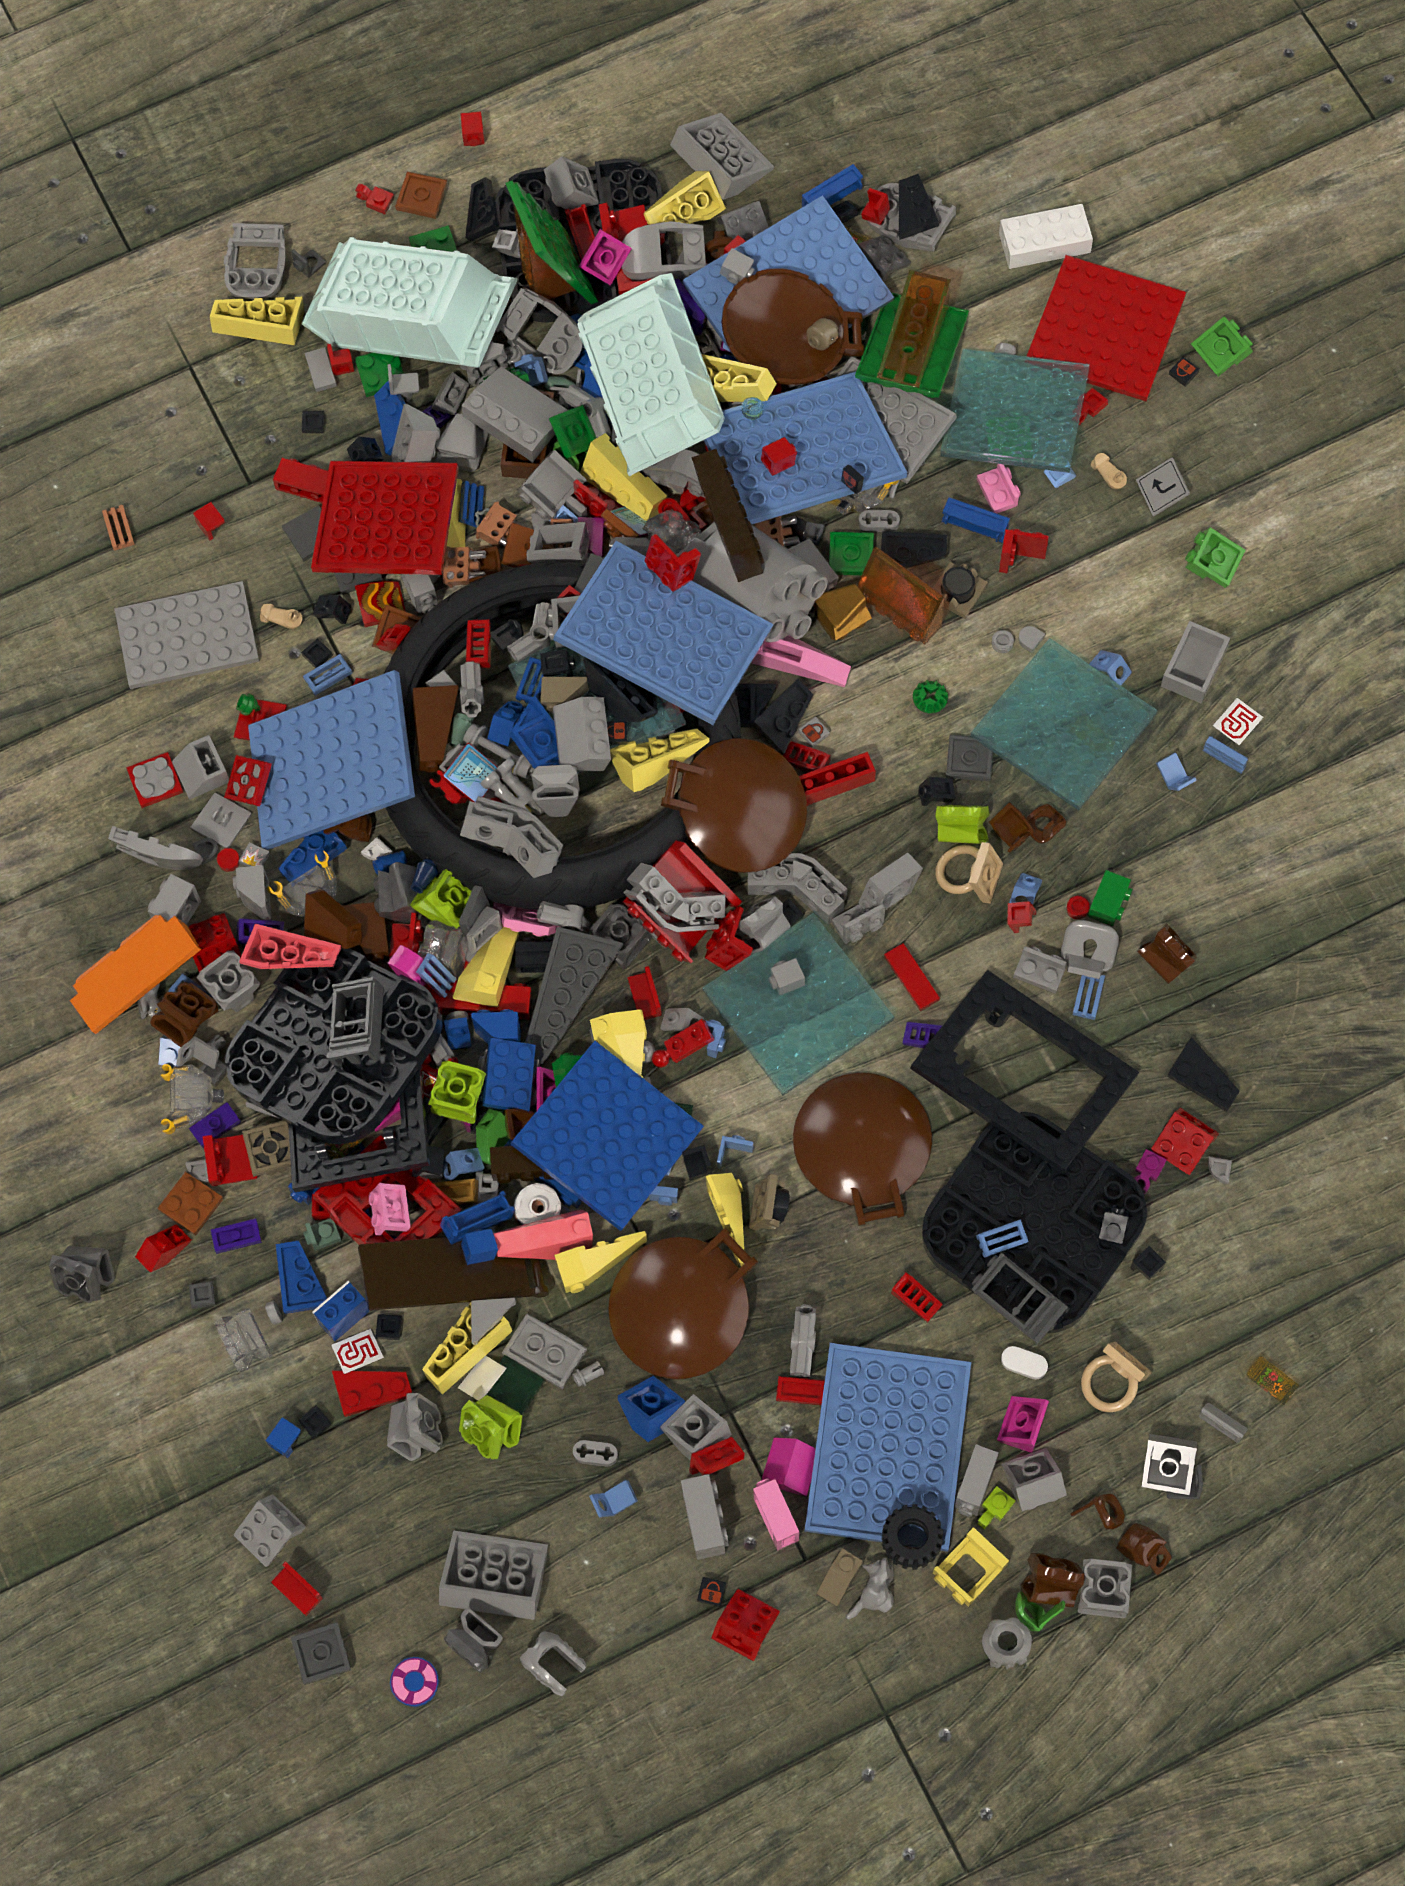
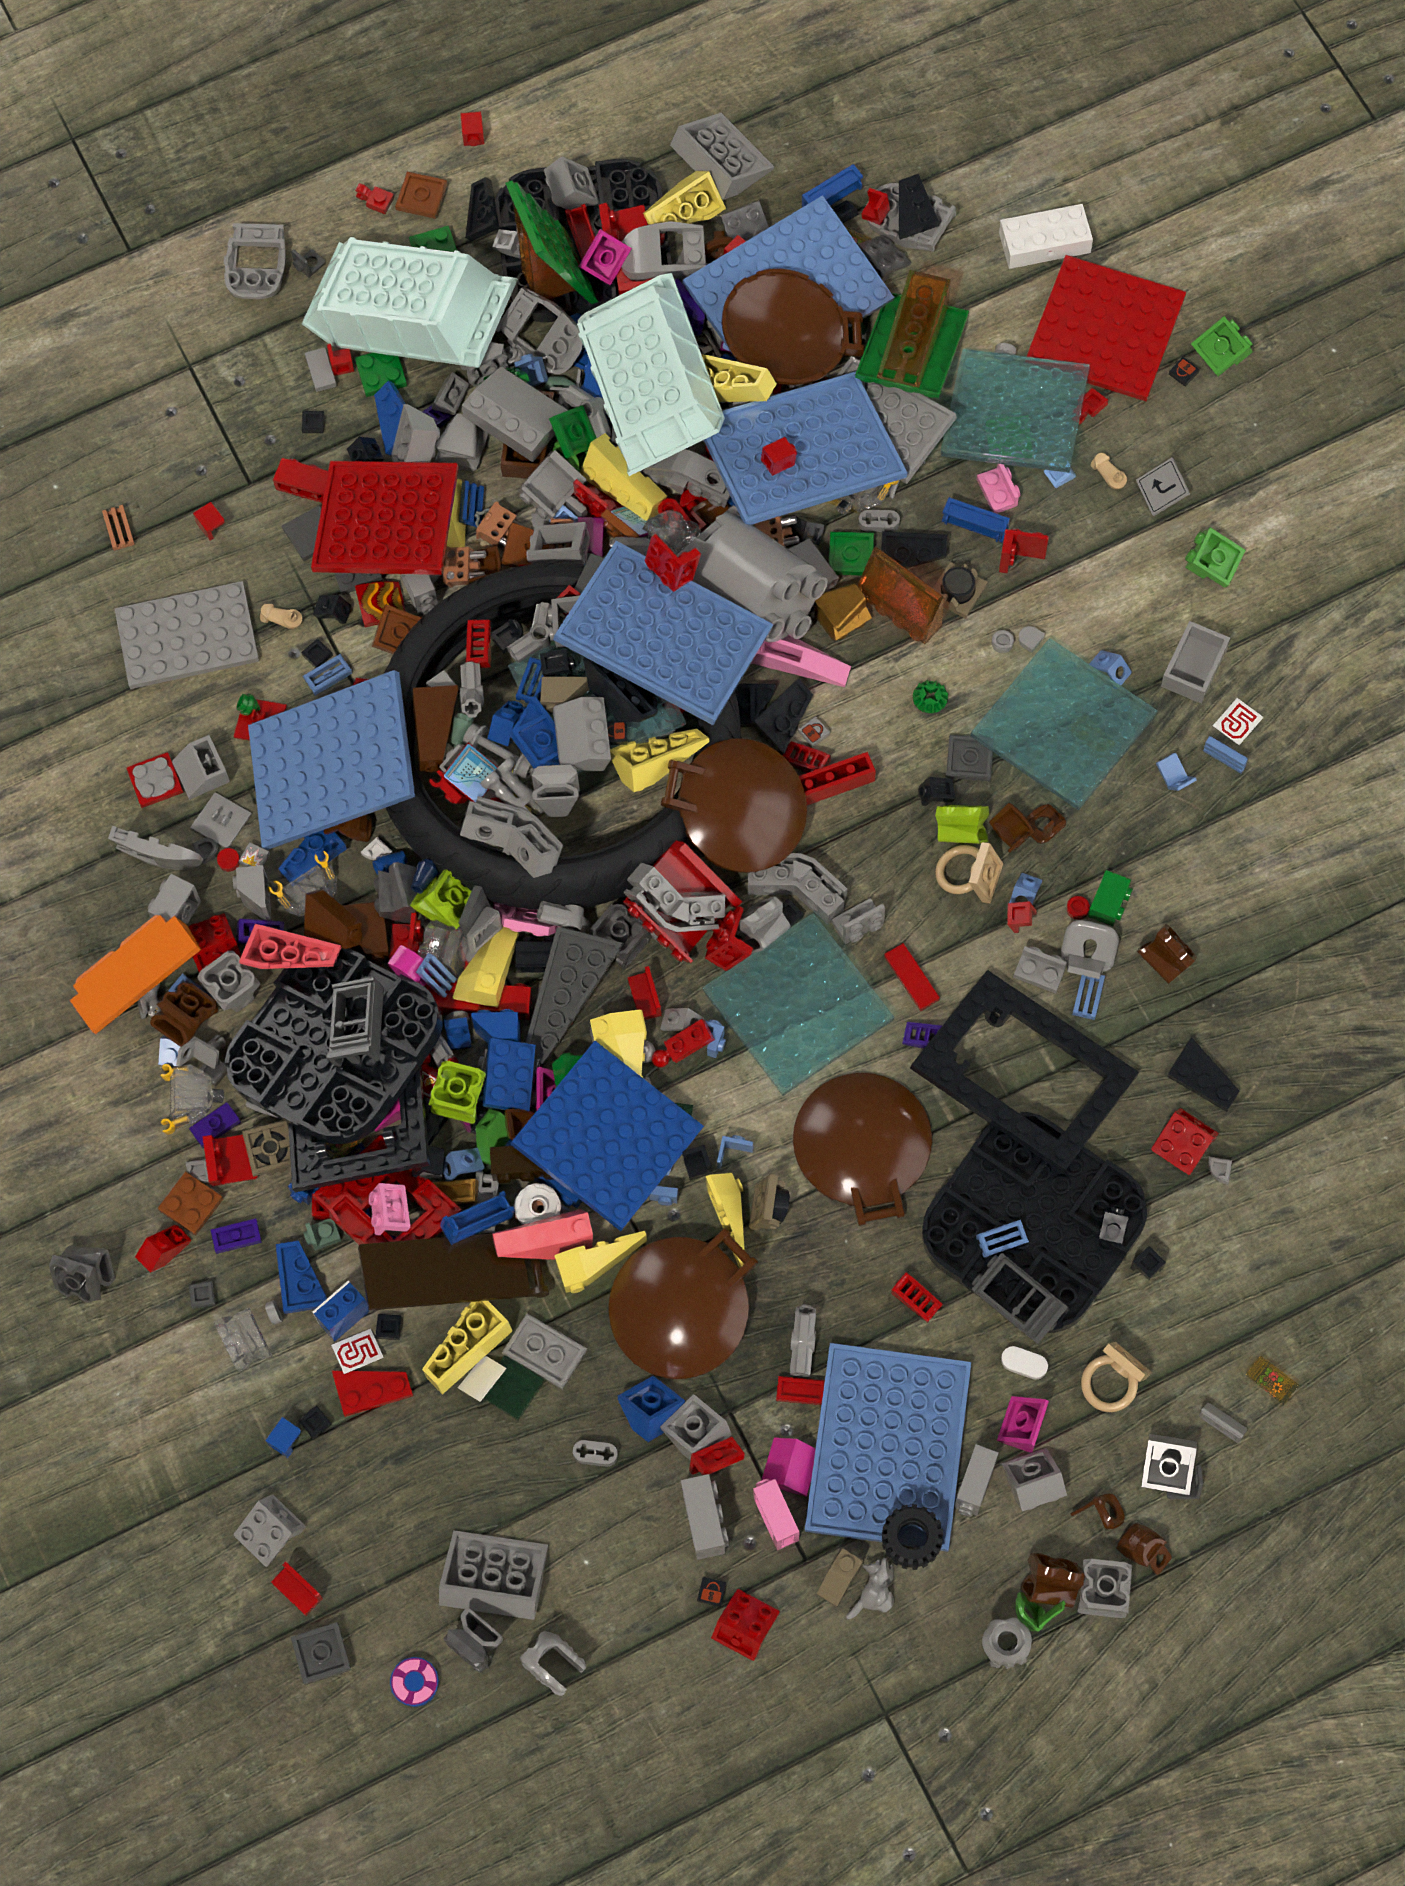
light yellow wedge [210,296,305,346] -> none
red piece [224,755,272,807] -> none
red slope [376,624,411,651] -> none
light grey piece [387,1393,443,1461] -> none
light grey bracket [388,364,419,402] -> none
lime piece [459,1395,522,1459] -> none
blue panel [461,1229,498,1265] -> none
light grey tile [471,1298,516,1345] -> none
light grey pin [572,1361,604,1387] -> none
medium blue bracket [589,1480,638,1517] -> none
dark brown brick [691,449,765,582] -> none
light grey brick [719,248,755,284] -> none
clear light blue tile [741,397,764,420] -> none
light grey brick [768,958,805,995] -> none
dark tan head [806,318,838,350] -> none
black tile [841,464,864,494] -> none
light grey window [858,853,923,912] -> none
light yellow window [933,1527,1009,1607] -> none
lime plate [977,1486,1016,1530] -> none
magenta plate [1134,1149,1167,1194] -> none

